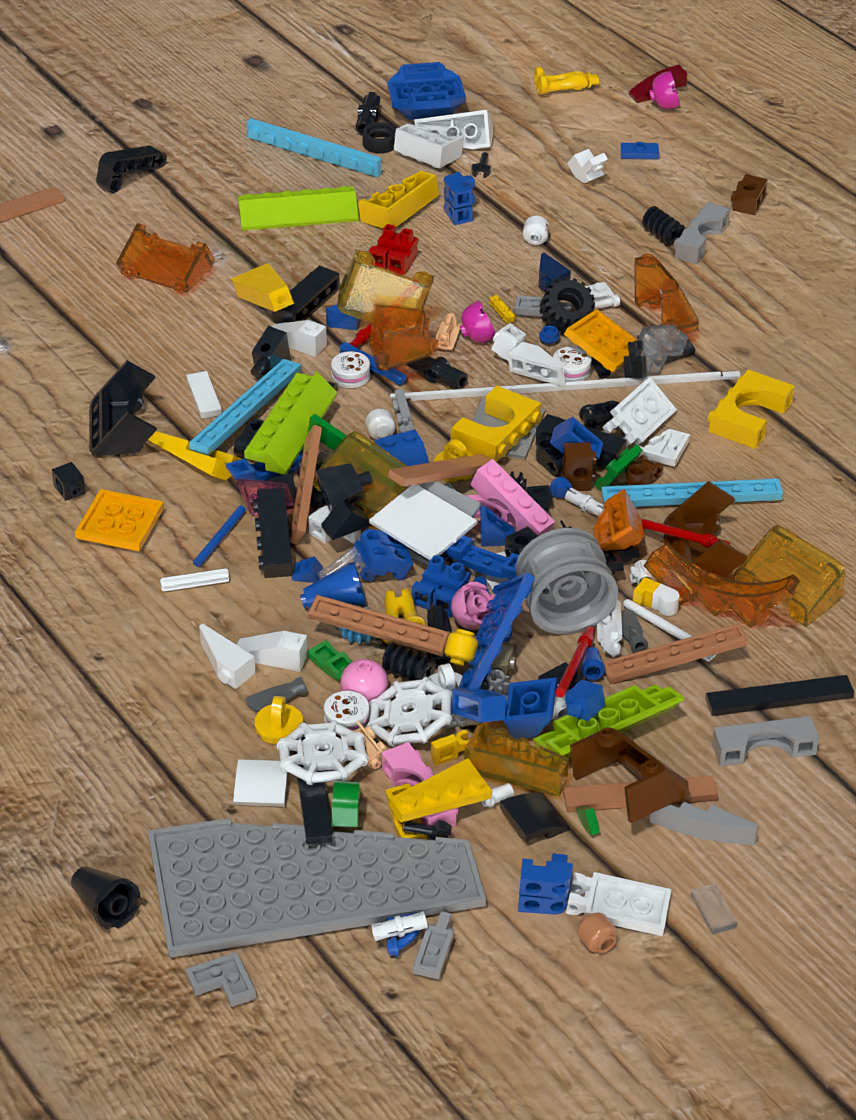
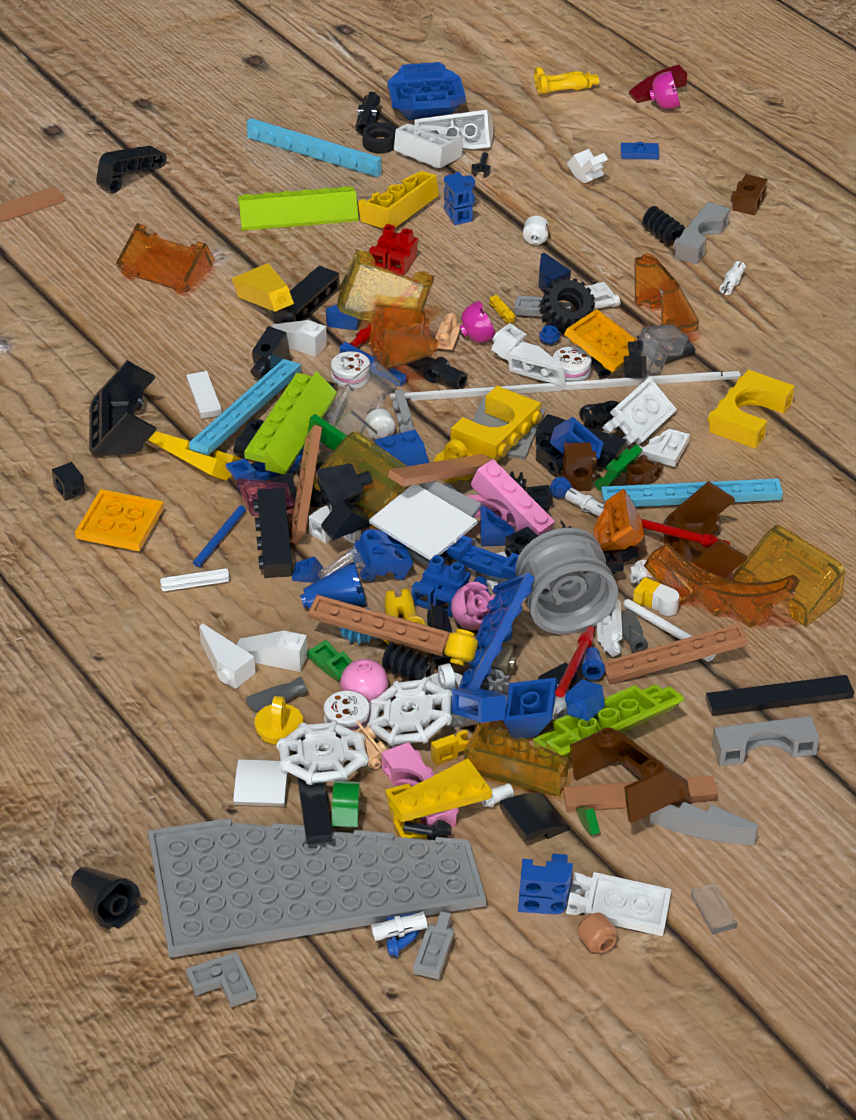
none -> clear windscreen [319,360,401,448]
none -> white pin [719,261,746,295]

